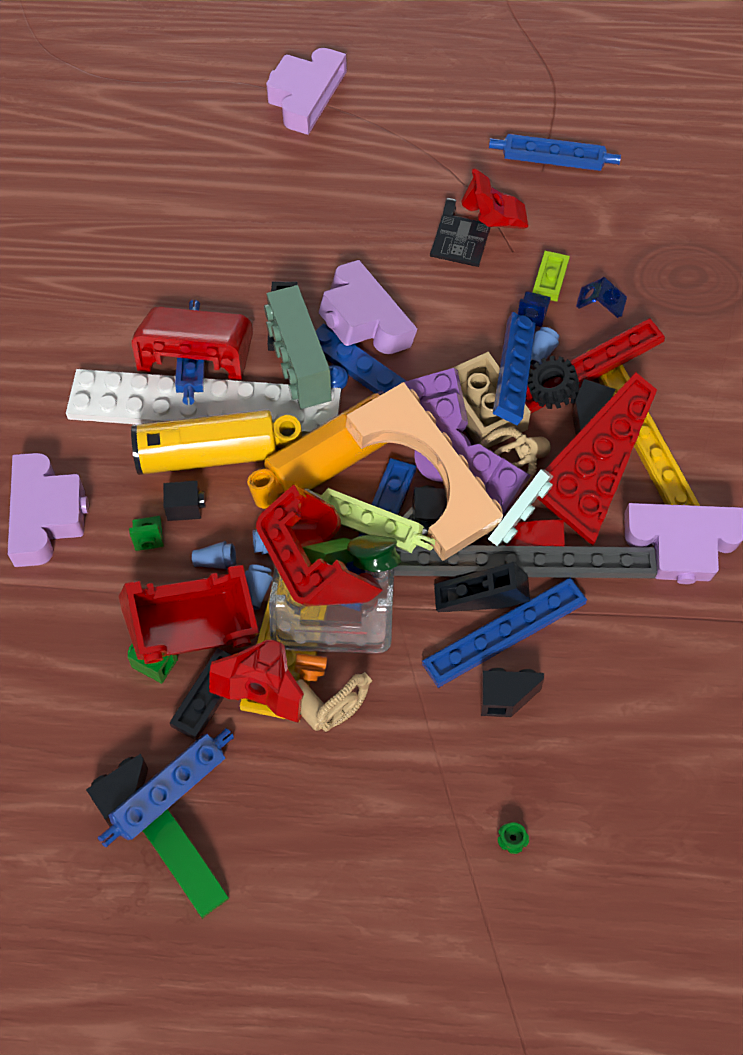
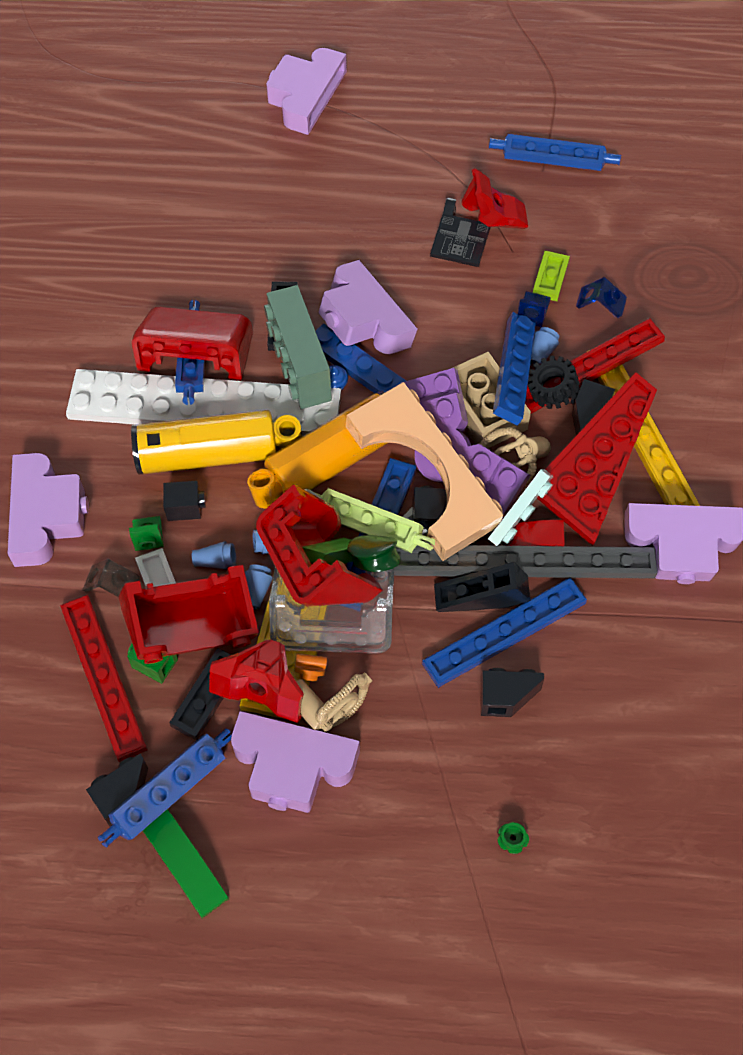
none -> red tile [60,594,148,762]
none -> clear smoke bracket [82,558,140,597]
none -> white tile [135,548,176,587]
none -> lavender brick [231,711,360,813]

